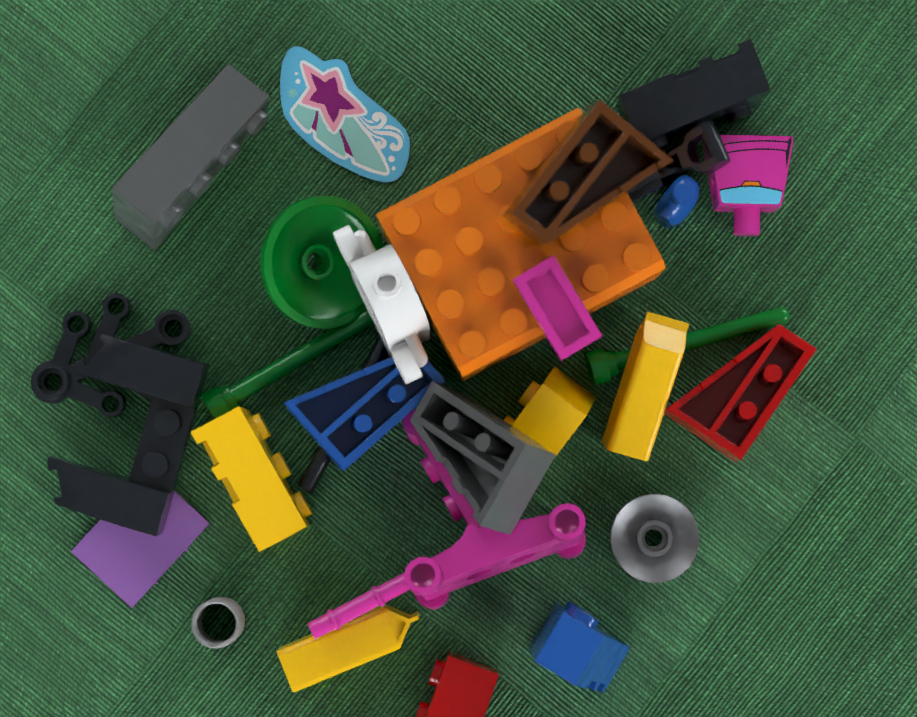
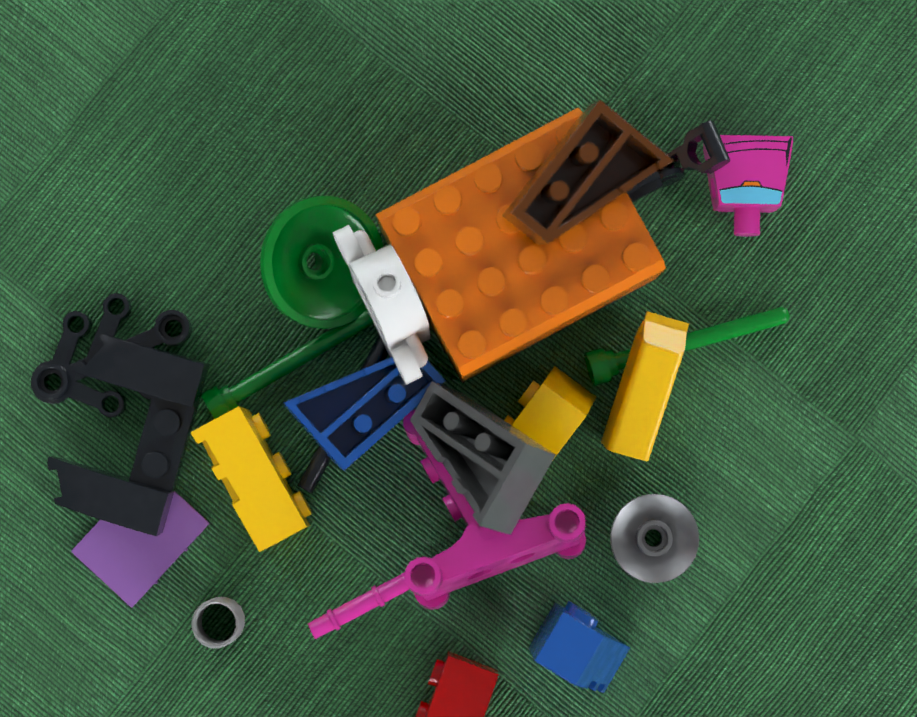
dark grey wedge [112,64,269,251] -> none
yellow piece [277,604,420,693] -> none
sticker [280,46,410,183] -> none
dark pink tile [513,255,602,361] -> none
black wedge [616,39,770,150] -> none
blue piece [654,175,699,228] -> none
red wedge [664,324,817,463] -> none

